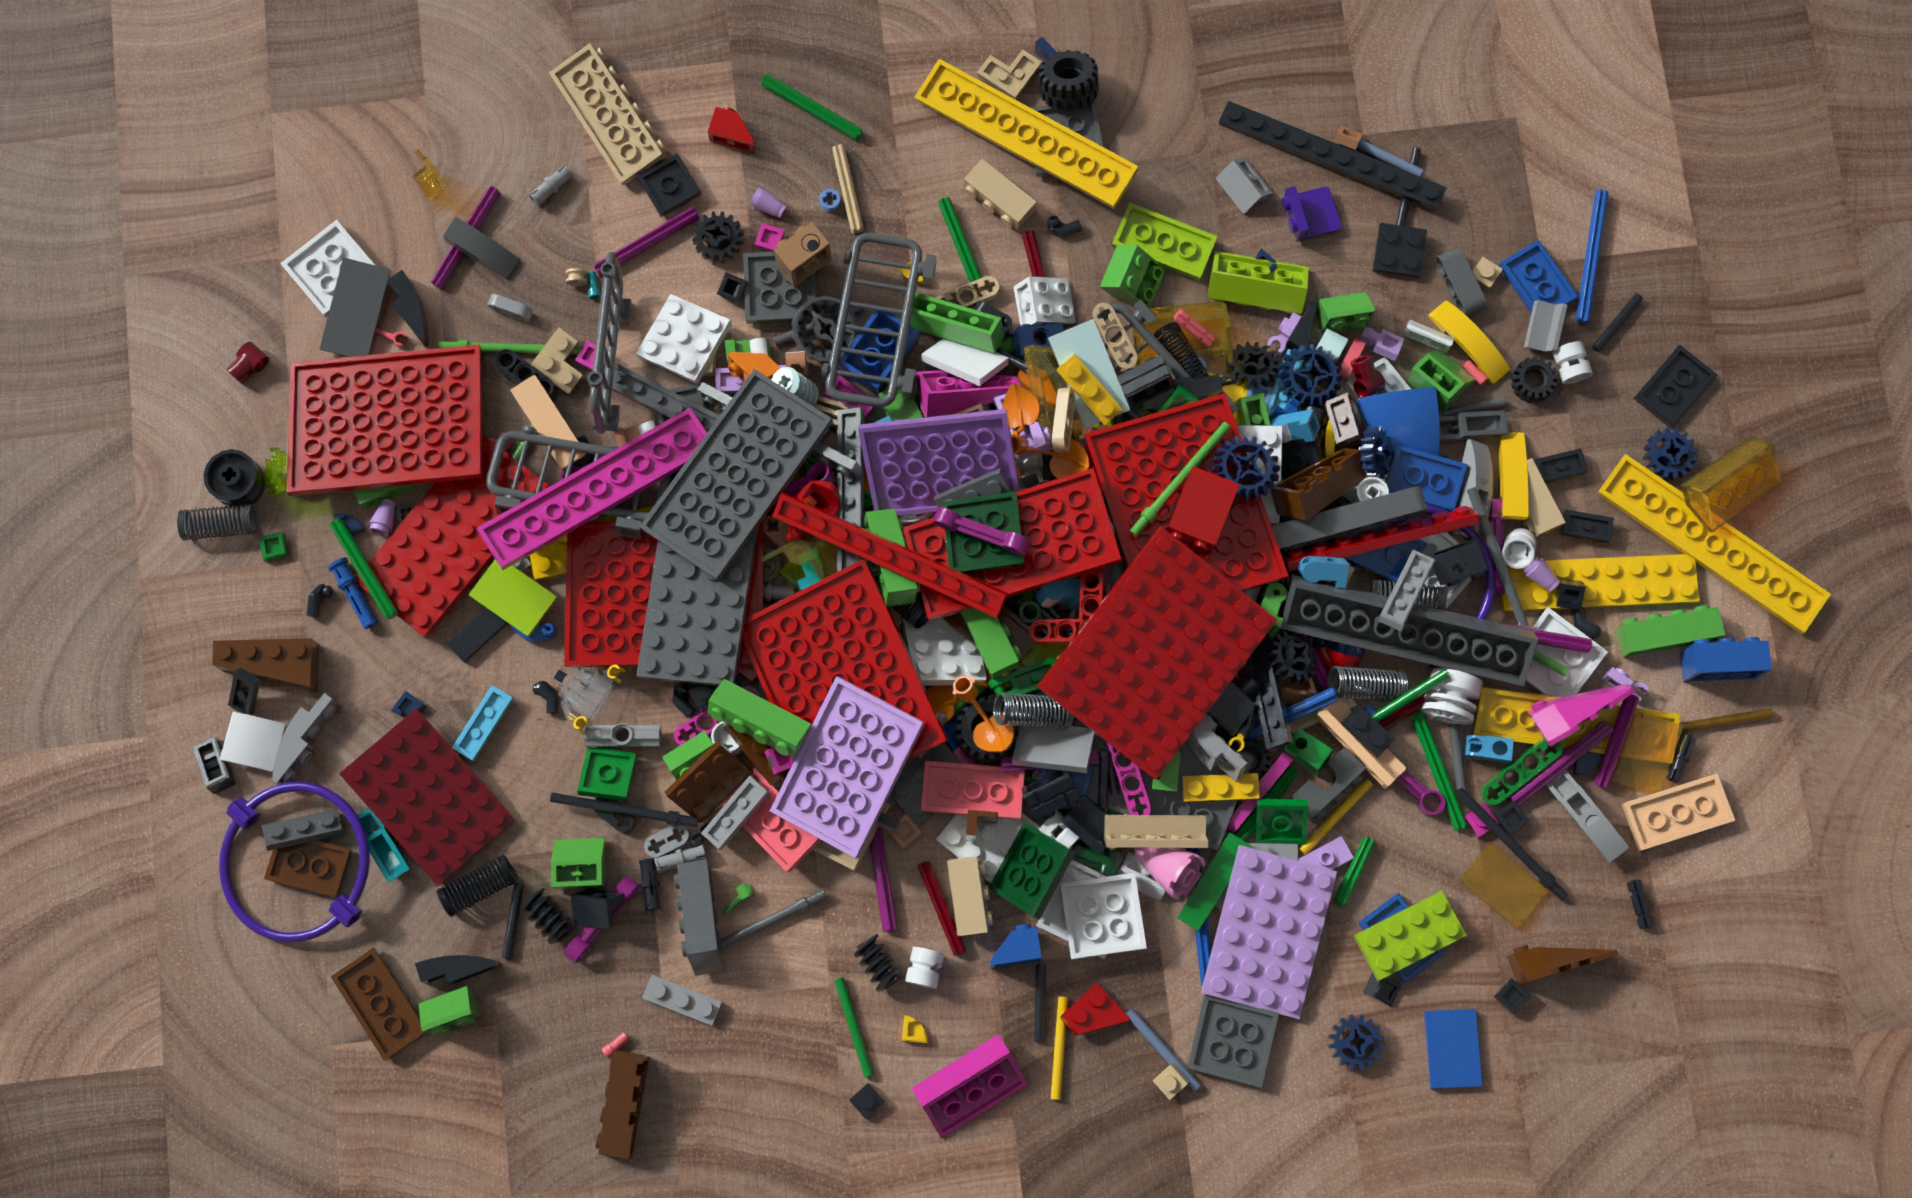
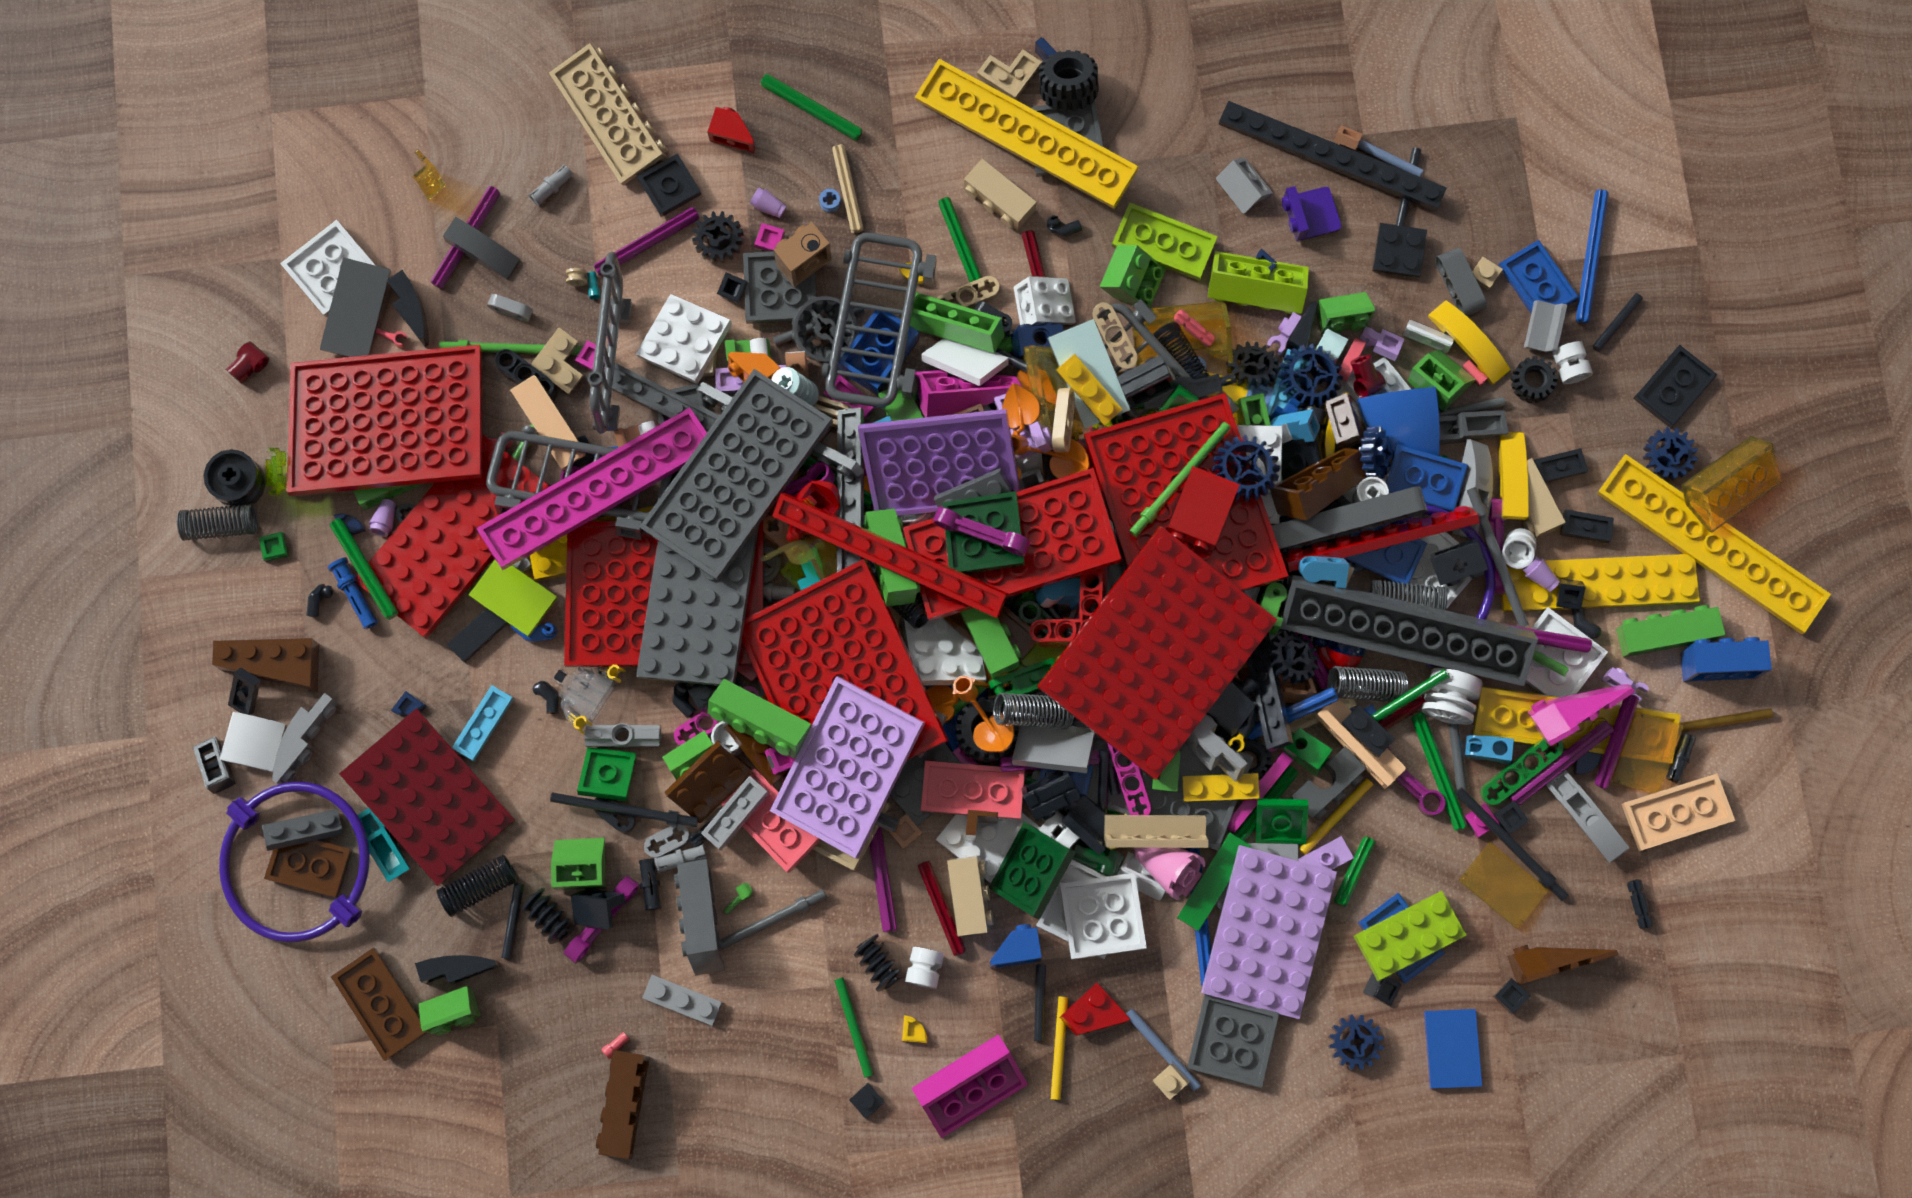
light grey tile [1378,550,1436,631] -> none

